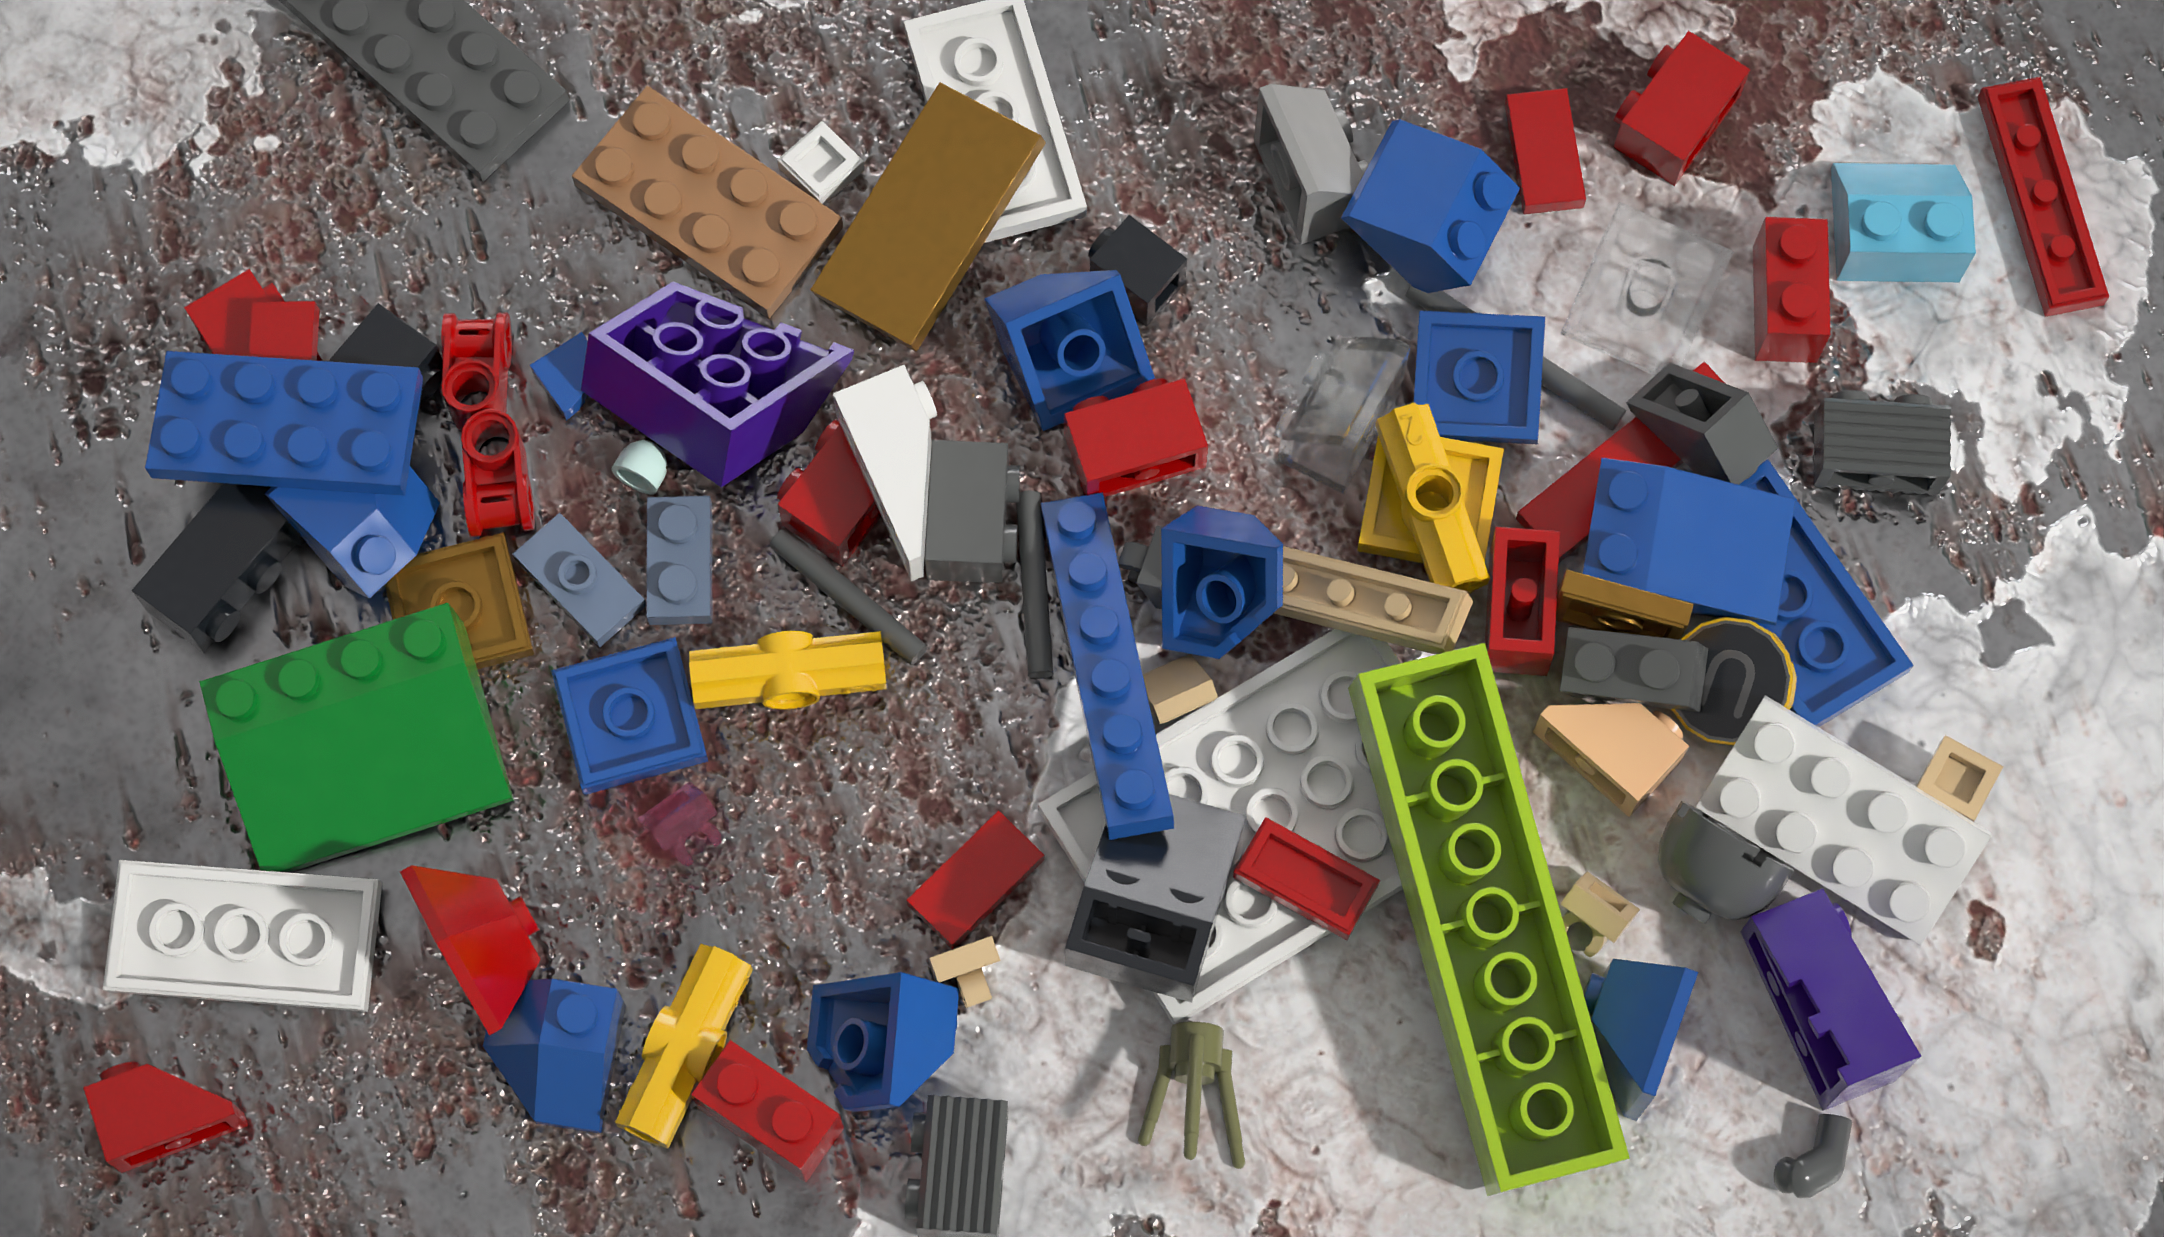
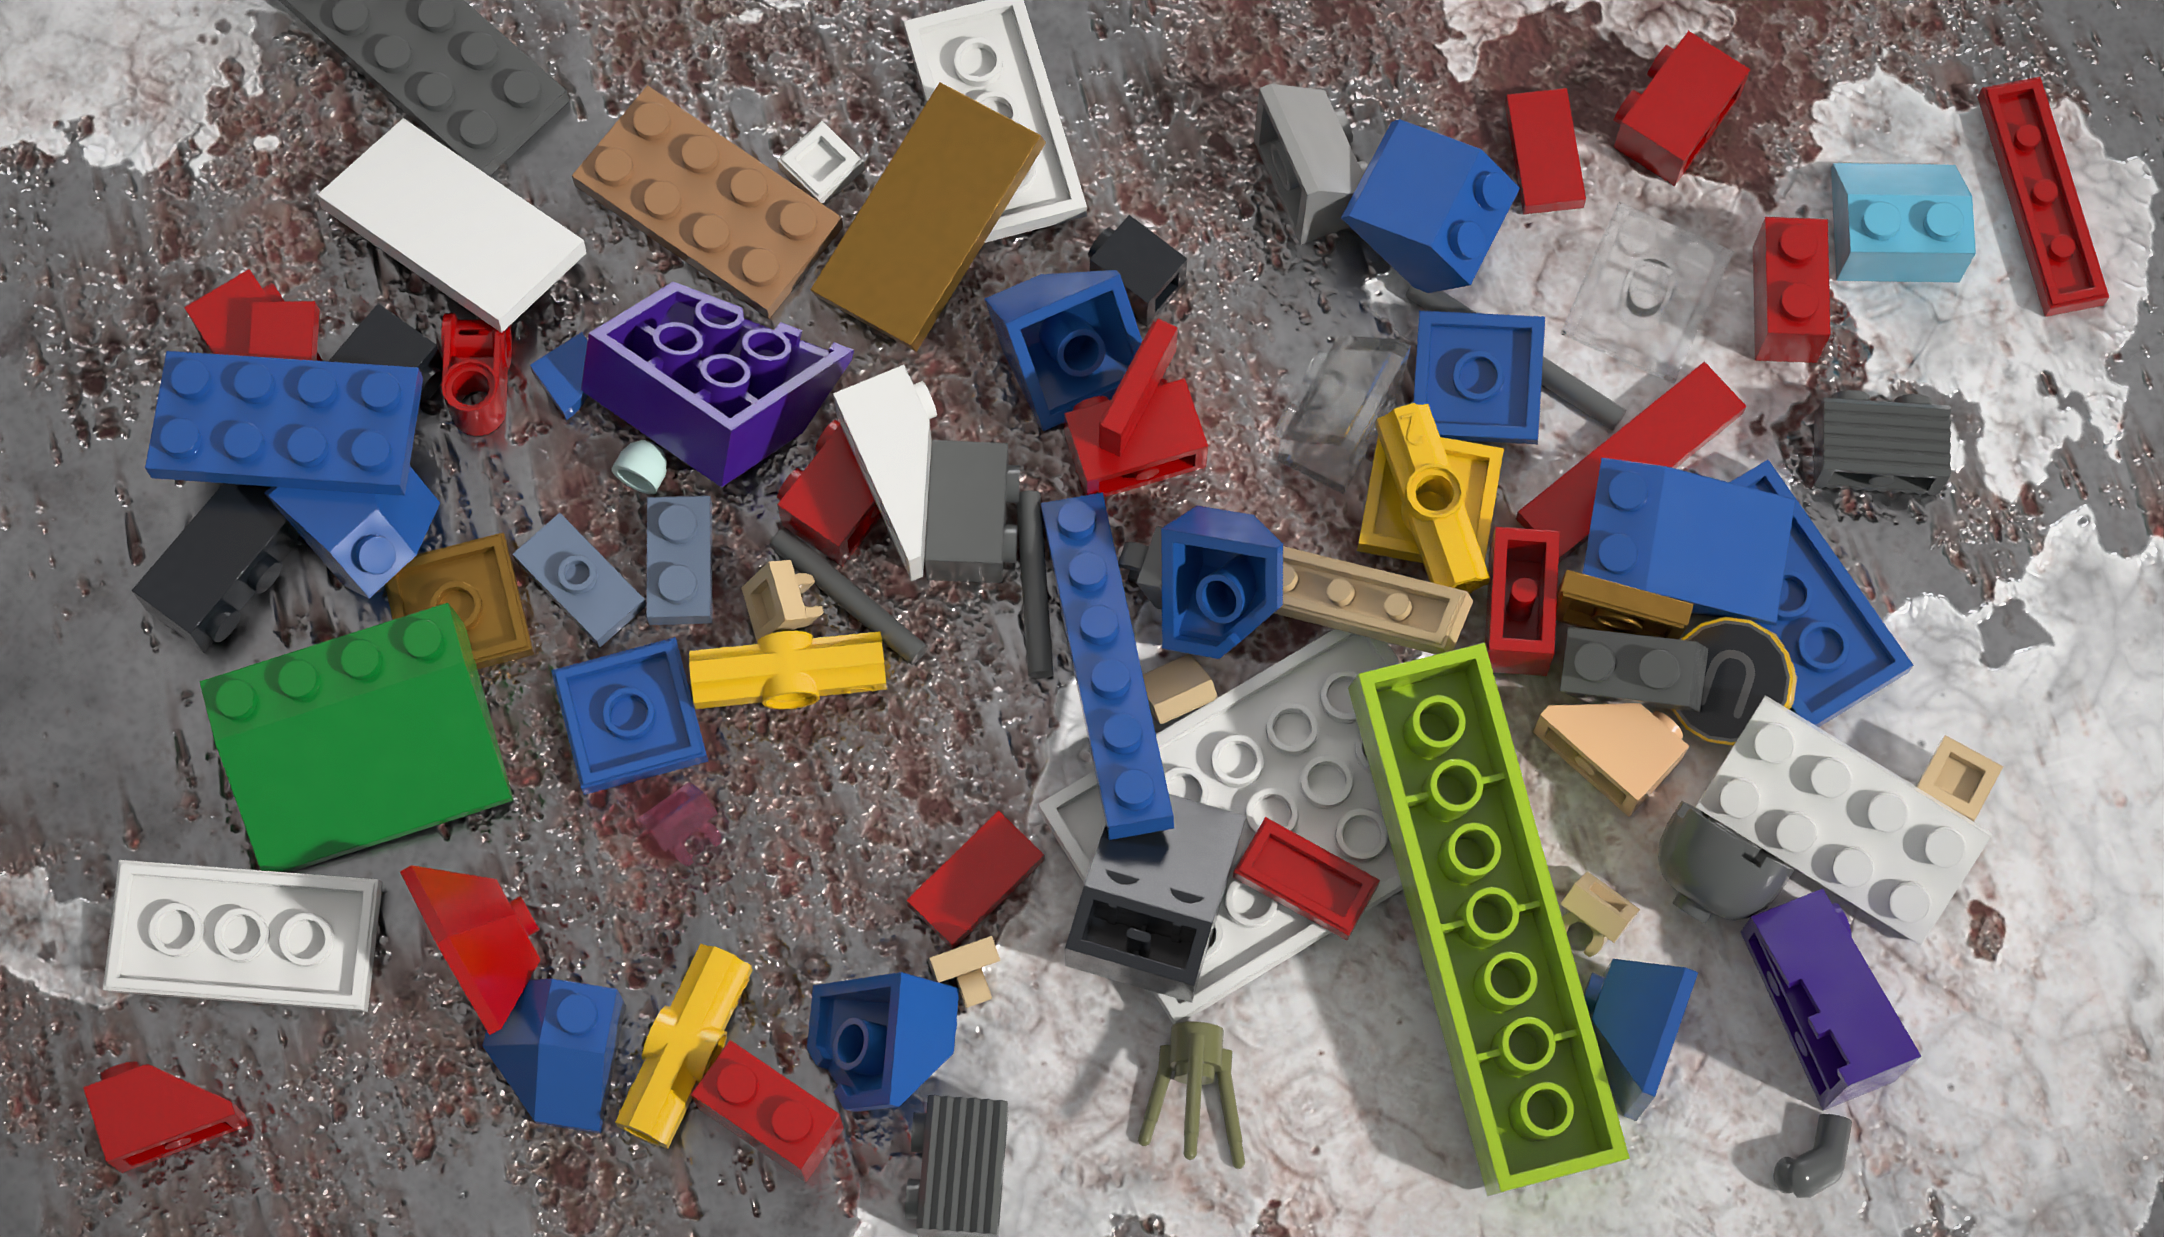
red piece [461,409,535,537] -> none
dark grey slope [1626,362,1778,485] -> none
none -> white tile [317,118,586,333]
none -> tan tile [741,560,824,641]
none -> red tile [1099,318,1178,457]

